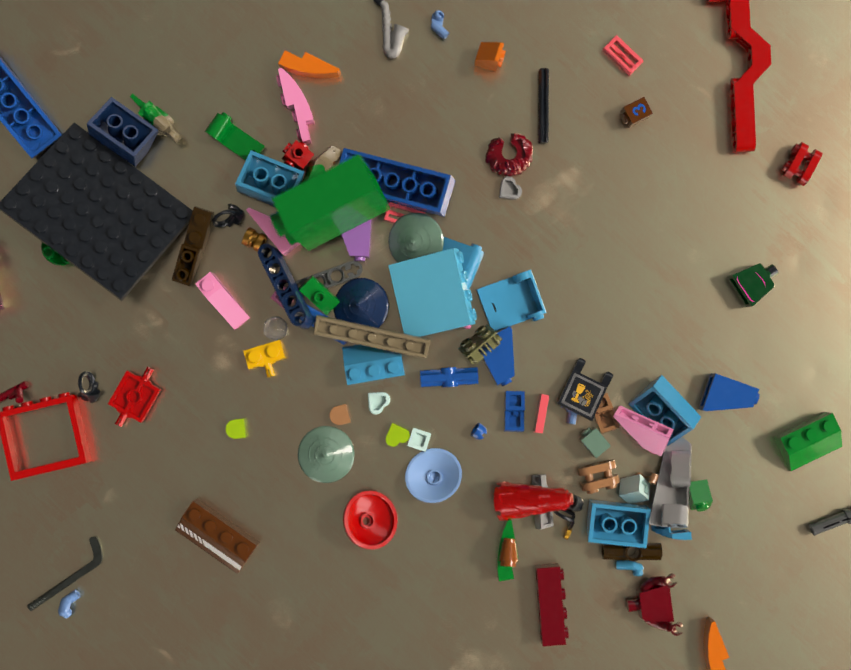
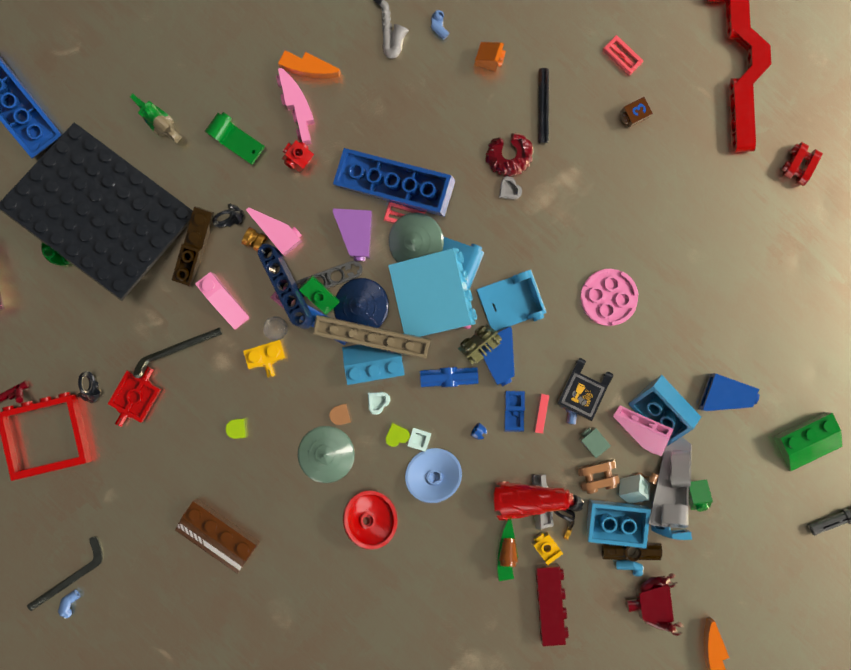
dark blue slope [87,97,158,167] -> none
dark azure slope [235,150,304,207] -> none
green brick [270,154,391,251] -> none
dark tan animal [302,146,342,183] -> none
medium nougat slope [594,393,619,434] -> none
dark green torso [727,263,778,307] -> none
none -> pearl dark grey piece [133,327,223,378]
none -> yellow brick [532,532,563,565]
none -> bright pink tile [580,269,638,326]

